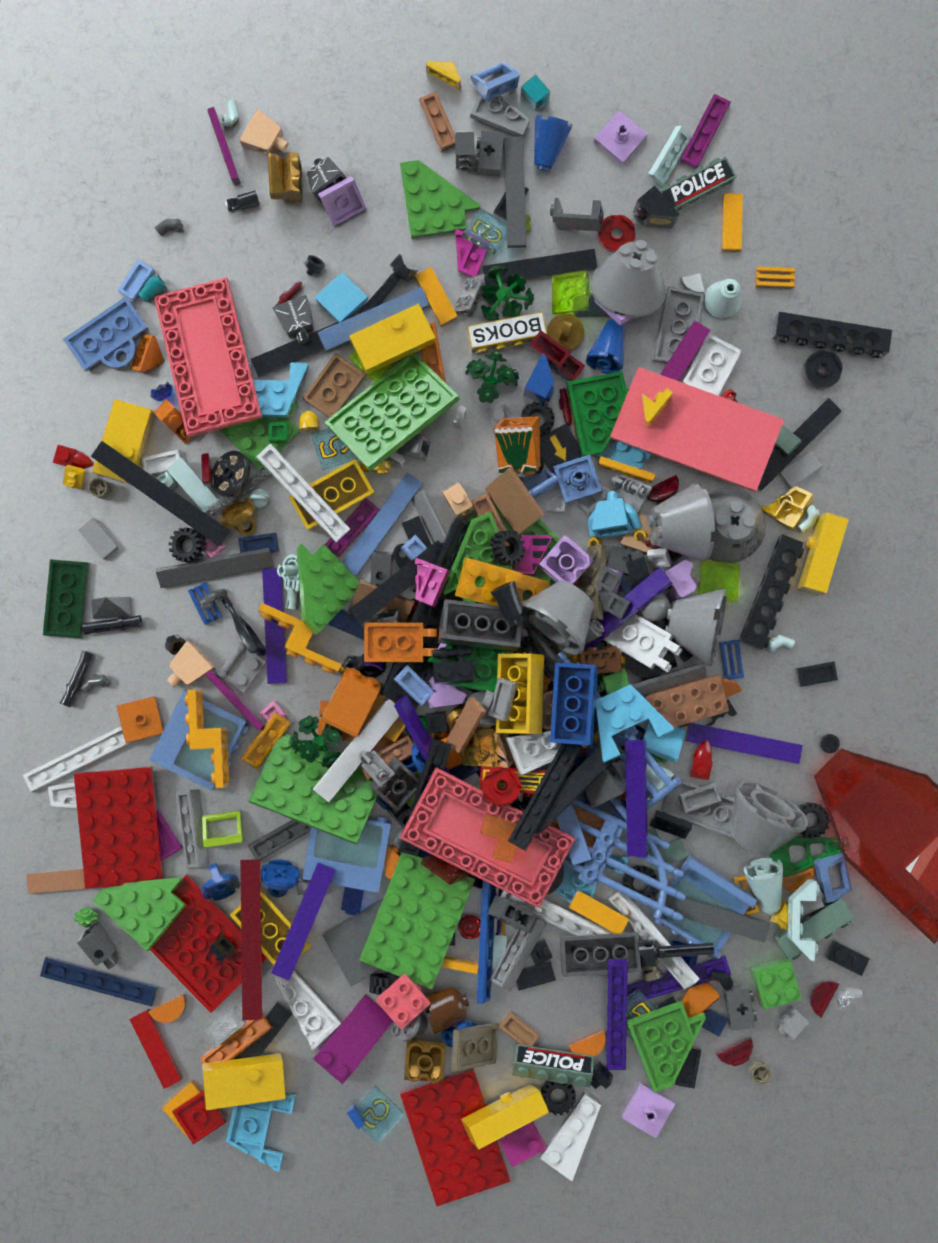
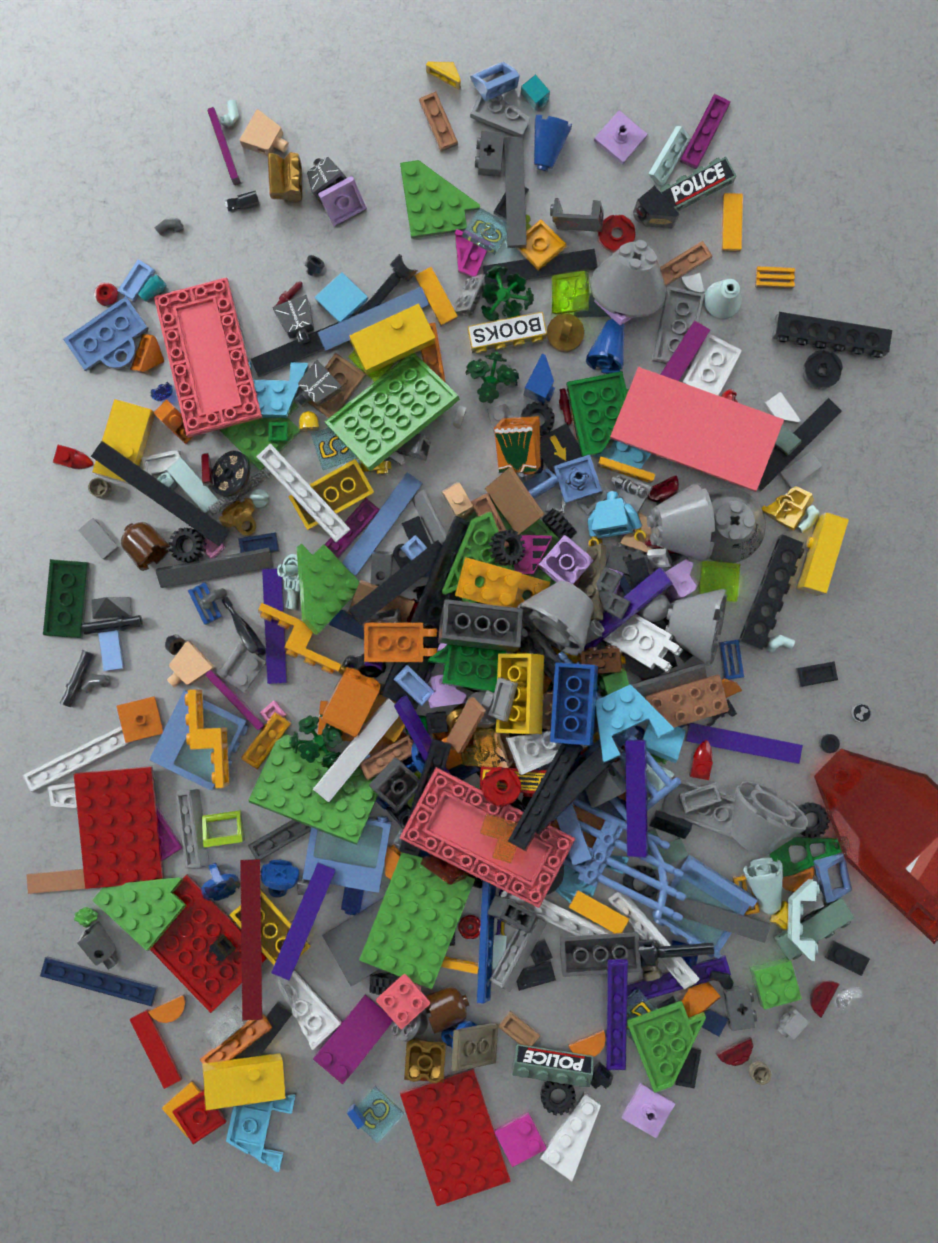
yellow tile [63,465,86,490] -> none
light grey hinge [360,750,395,787] -> none
dark pink wing [415,558,450,607] -> none
black plate [432,646,475,684] -> none
dark grey brick [455,132,475,171] -> none
yellow brick [461,1084,549,1150] -> none
black plant [490,580,527,626] -> none
dark red slope [529,330,585,381] -> none
yellow slope [642,388,673,427] -> none
none -> red plate [94,282,118,306]
none -> light blue tile [98,630,124,671]
none -> reddish brown cylinder [121,522,170,571]
none -> dark grey torso [295,360,343,407]
none -> light orange tile [516,219,567,271]
none -> black tyre [542,508,577,539]
none -> nougat tile [660,241,713,286]
none -> white tile [764,392,801,423]
none -> tile [851,703,872,723]

